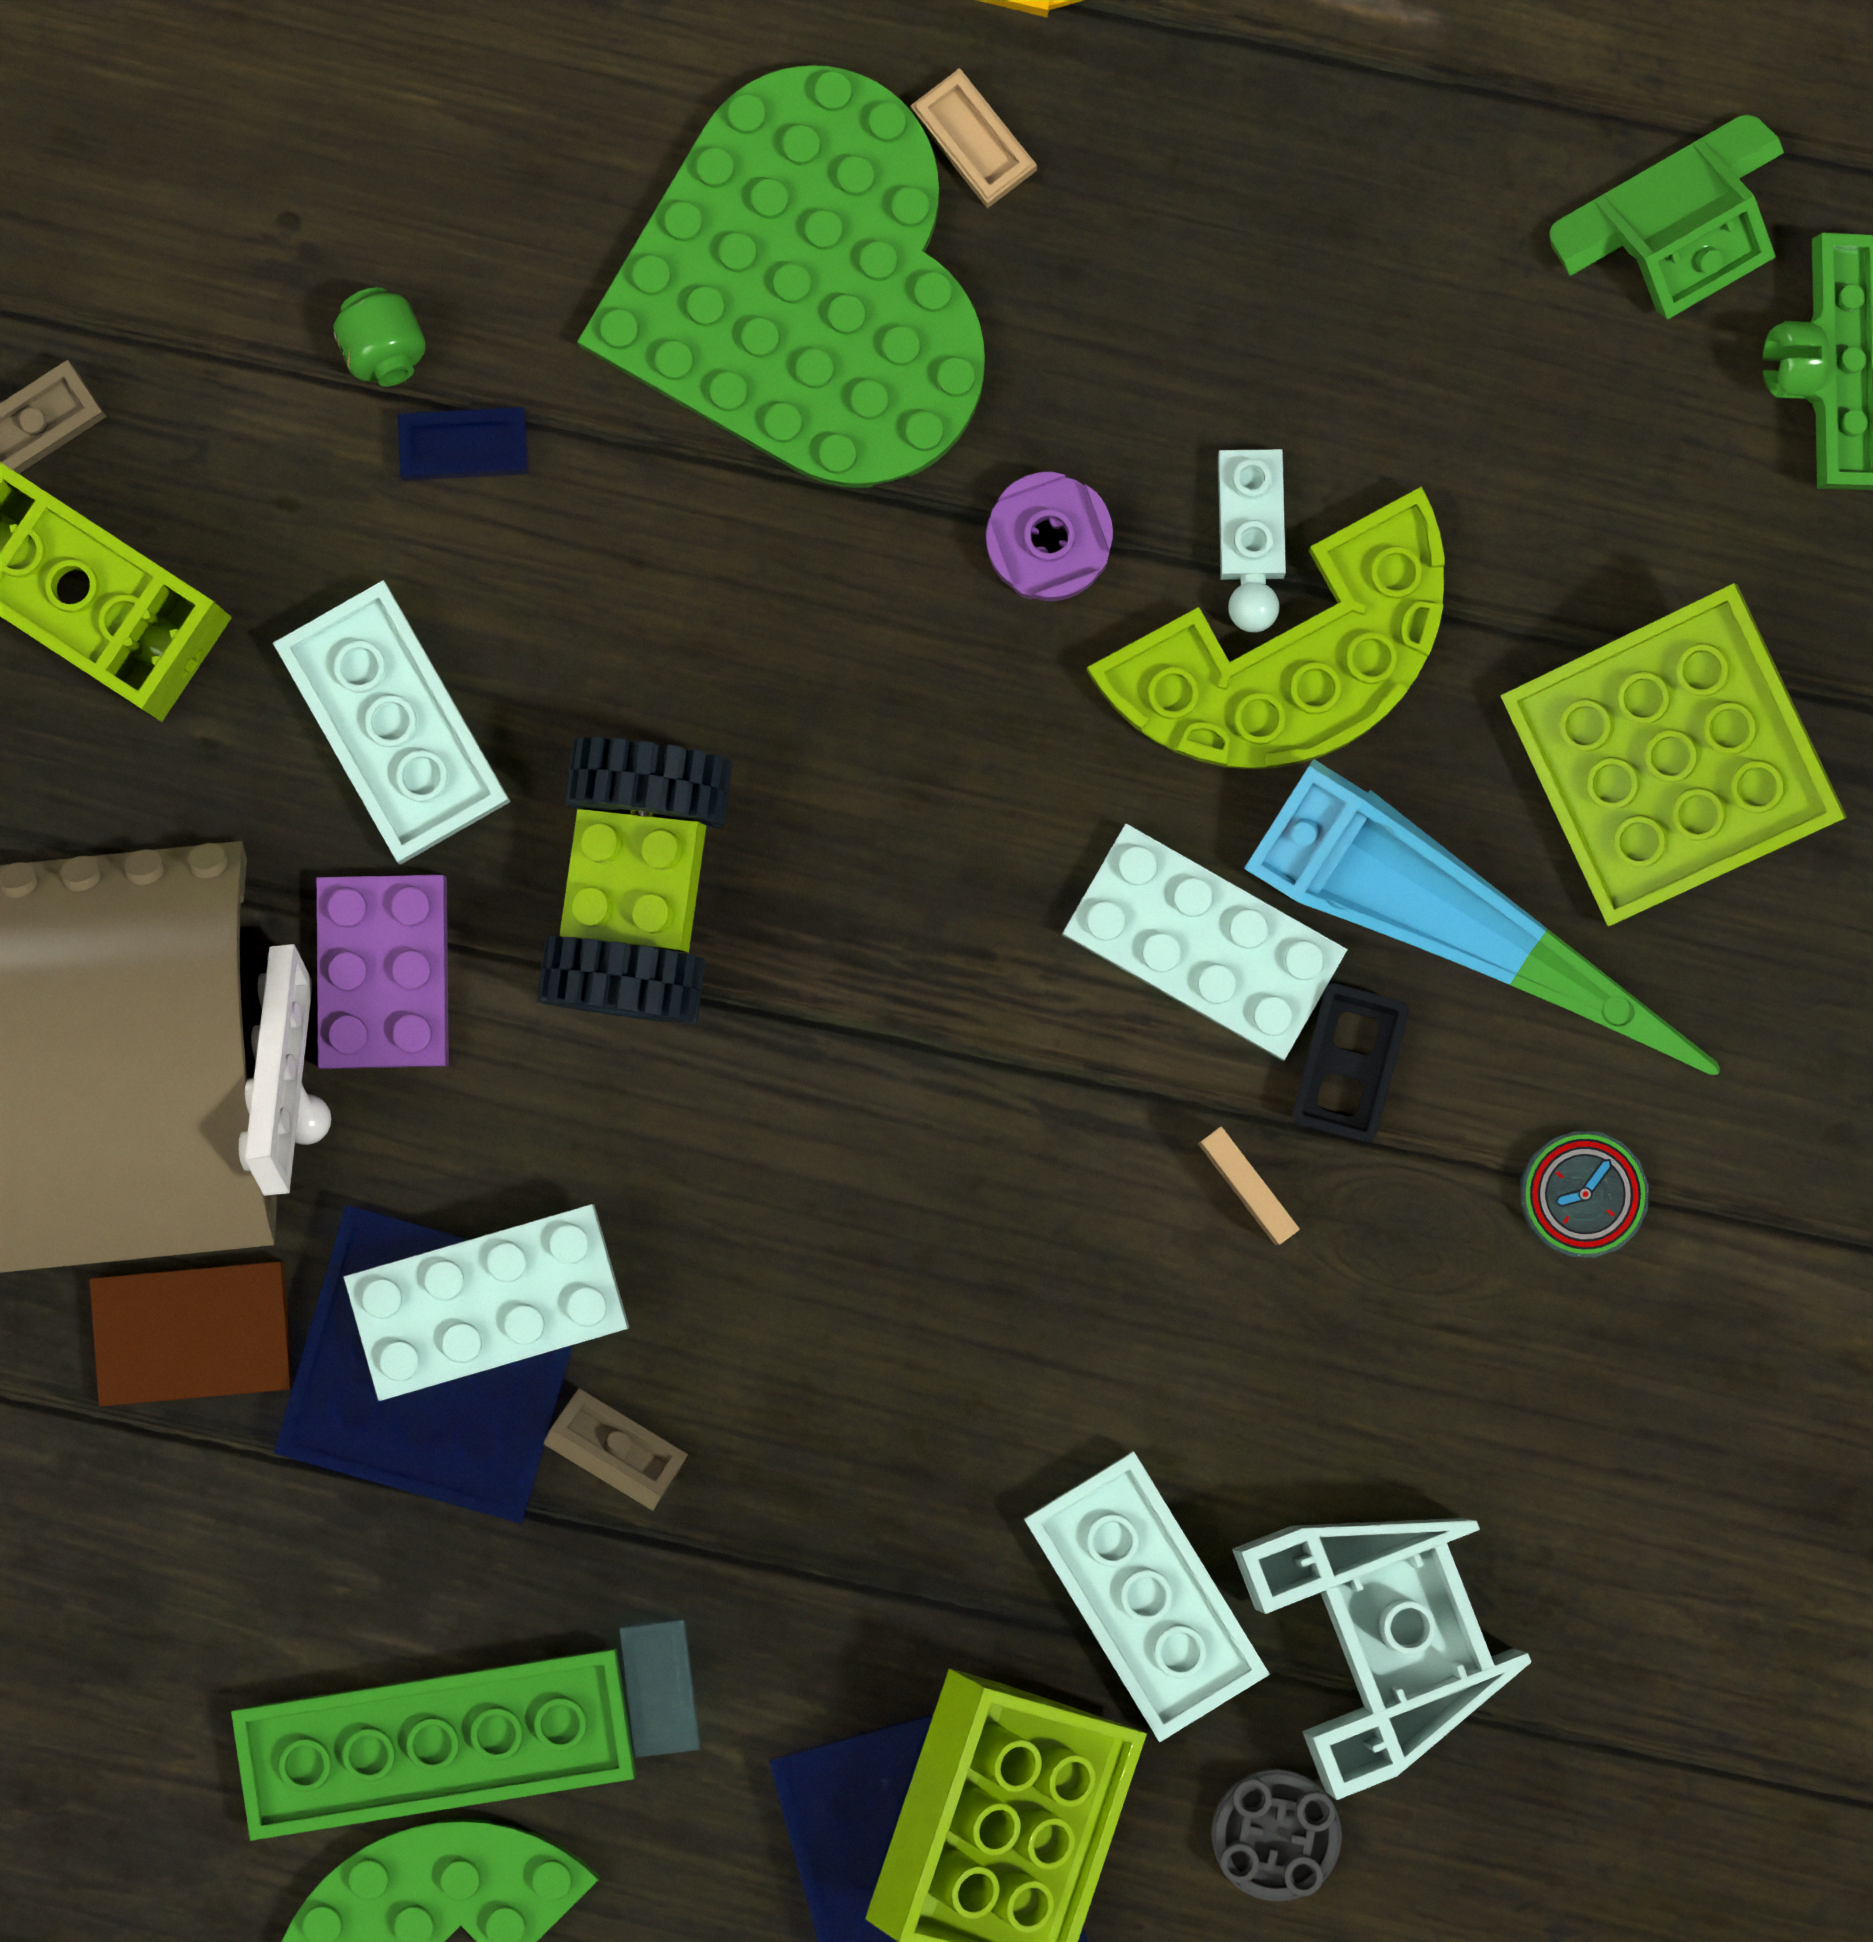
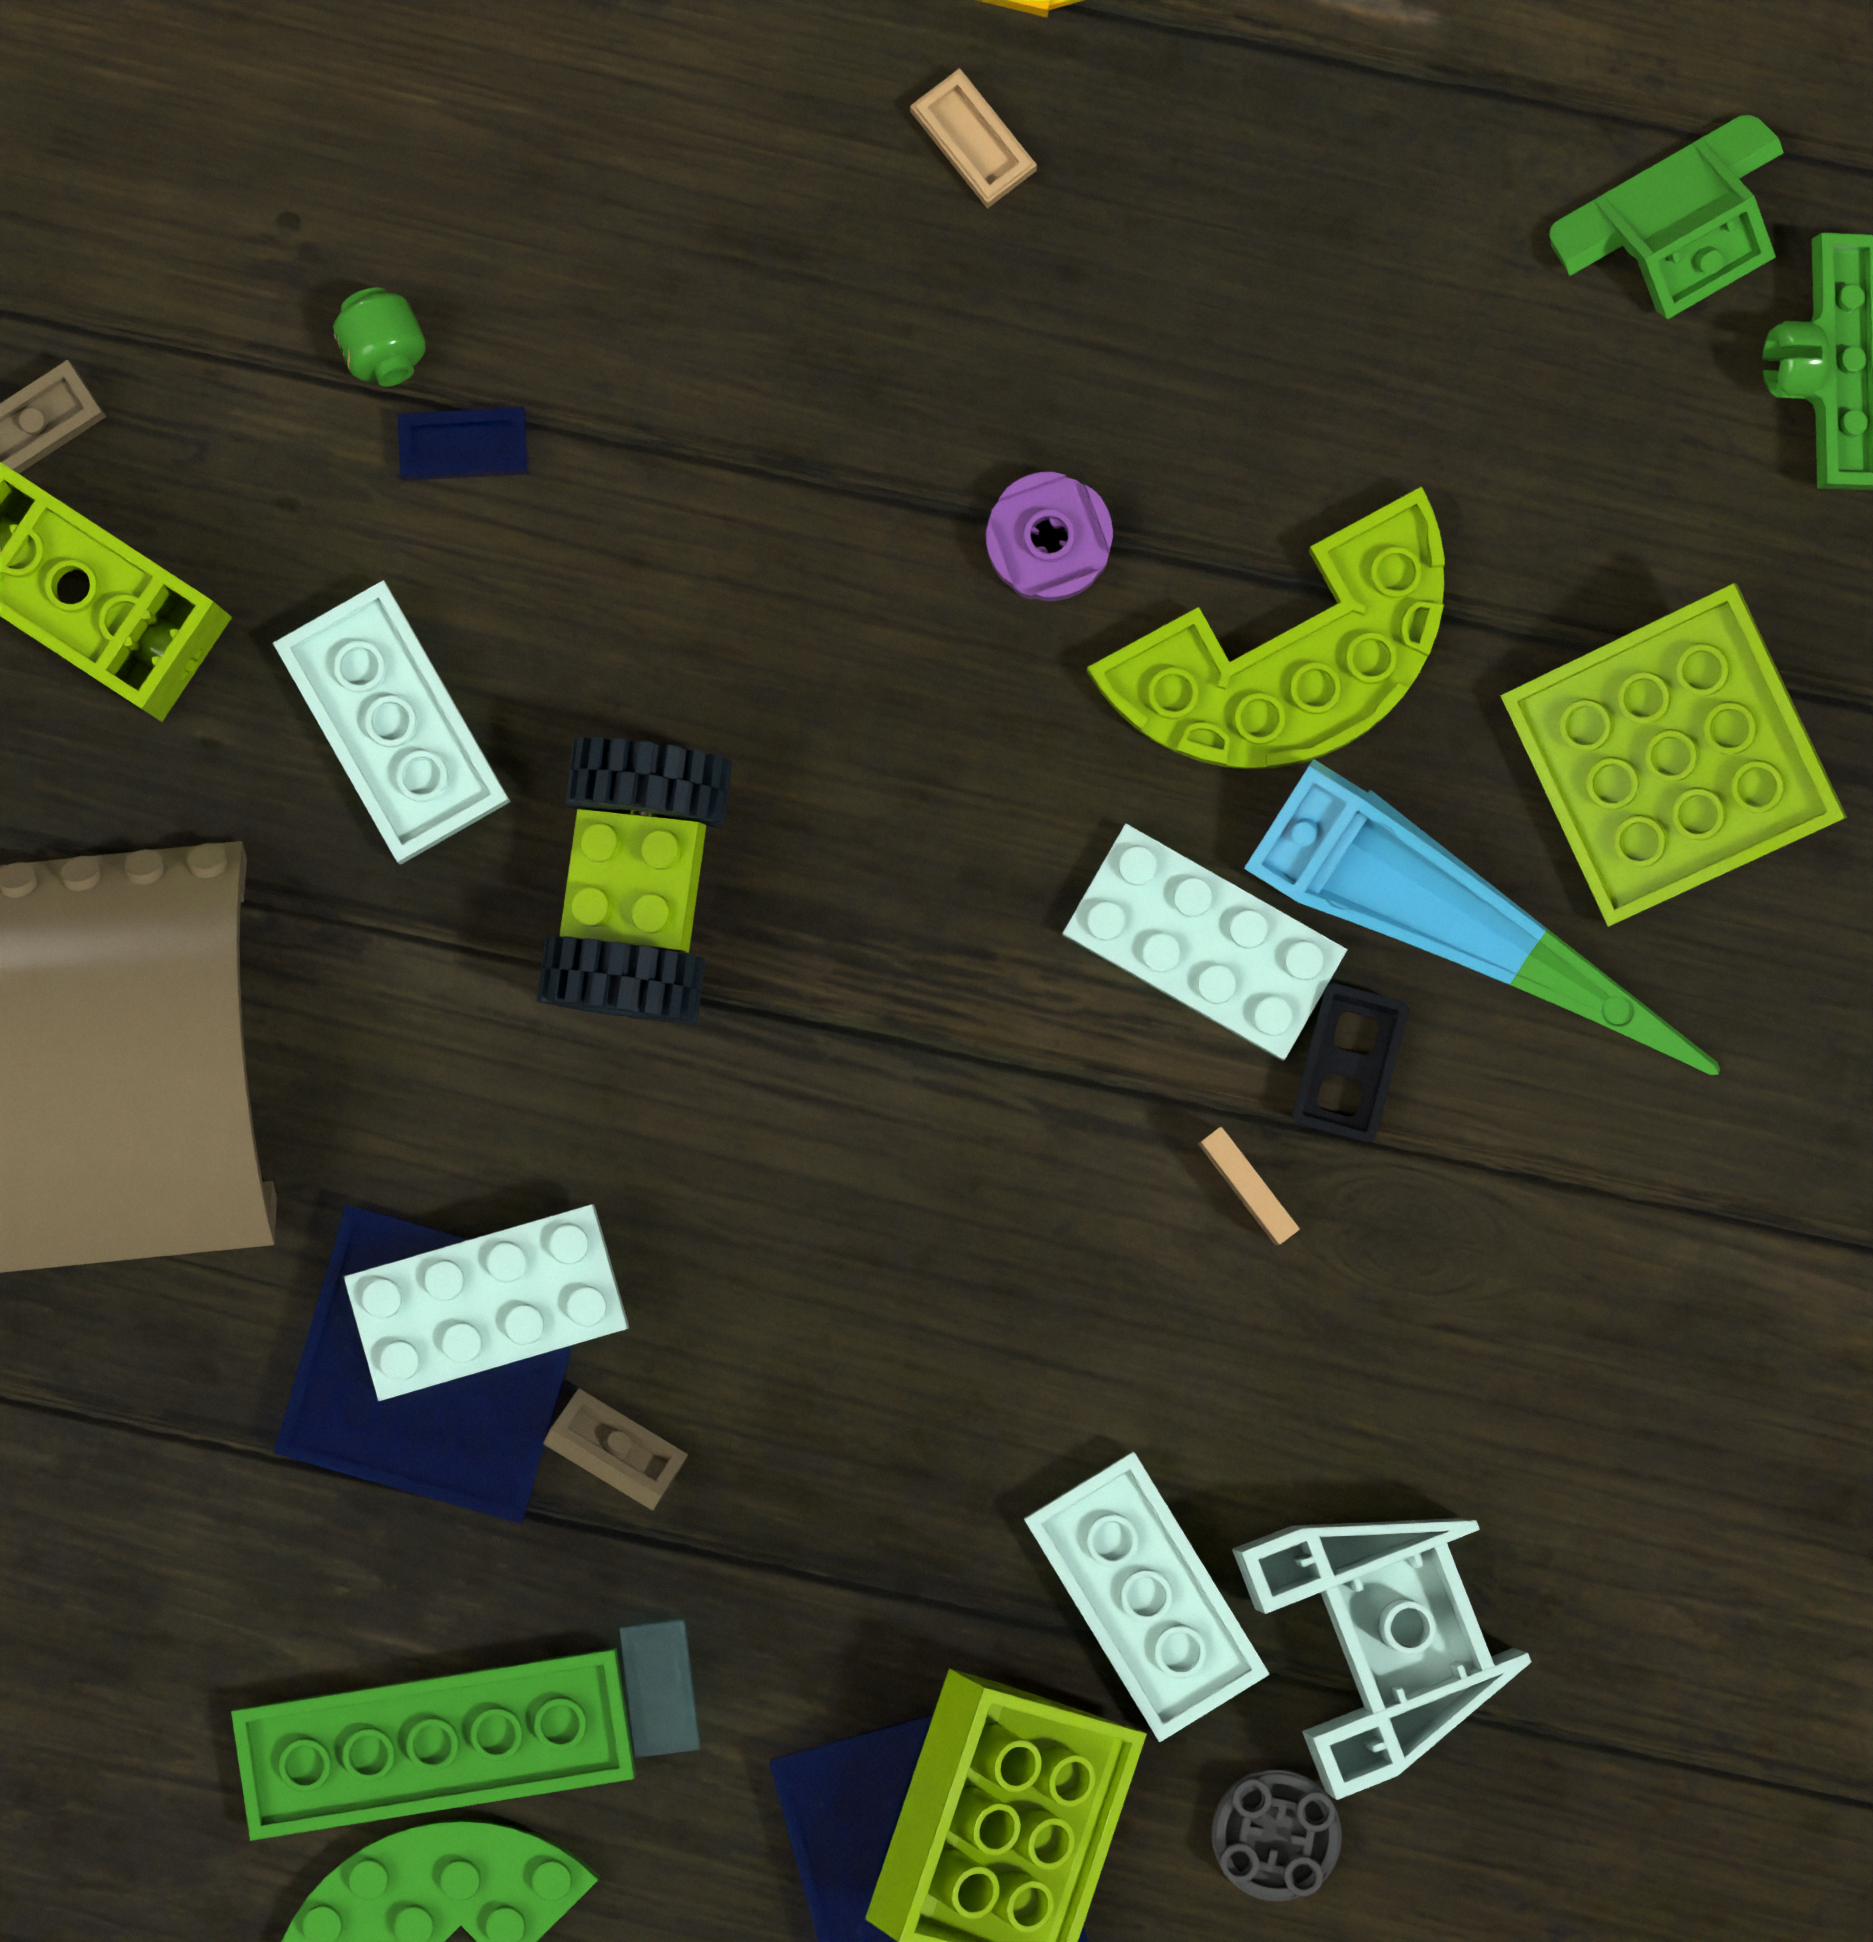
reddish brown tile [89,1261,294,1407] -> none
white plate [239,944,331,1196] -> none
medium lavender plate [316,875,449,1069] -> none
bright green plate [577,65,985,488] -> none
light aqua plate [1218,449,1286,633] -> none
tile [1519,1131,1649,1258] -> none

